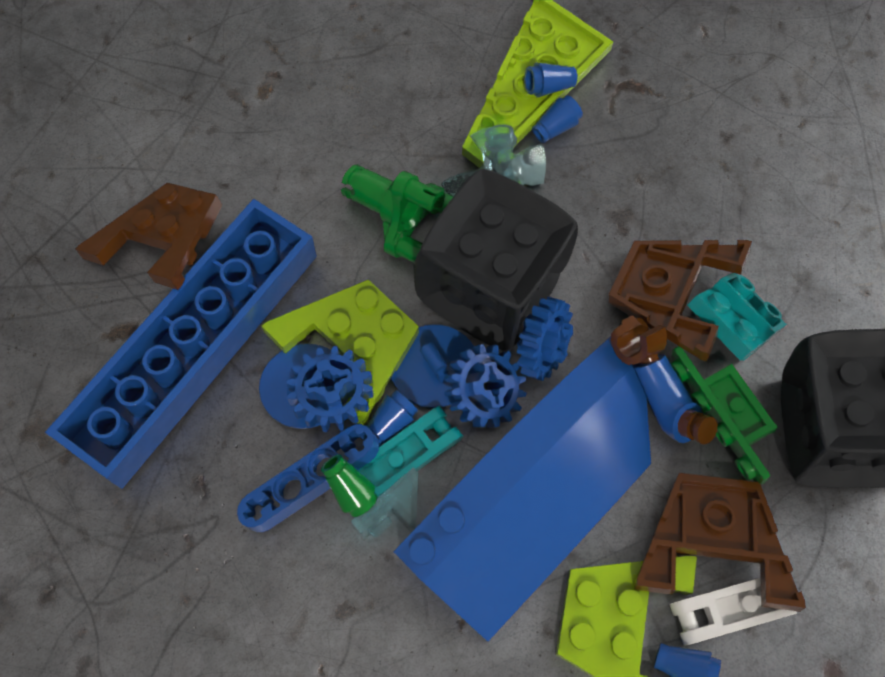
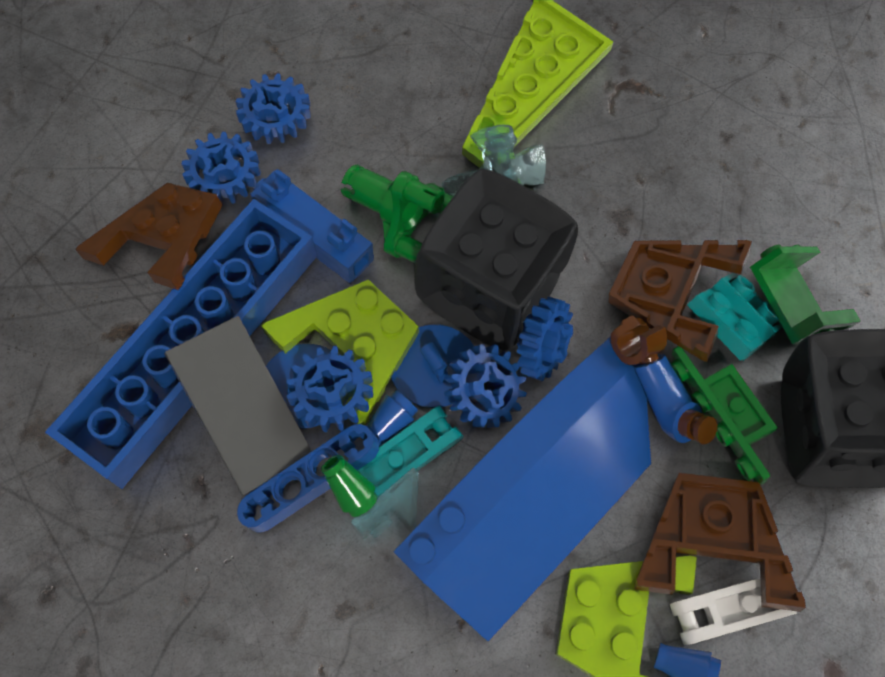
blue cone [524,62,577,97] -> none
blue cone [532,95,583,143] -> none
none -> dark grey tile [164,316,312,495]
none -> blue gear [181,131,261,204]
none -> blue gear [235,73,311,144]
none -> blue brick [250,169,374,284]
none -> green panel [750,244,861,345]

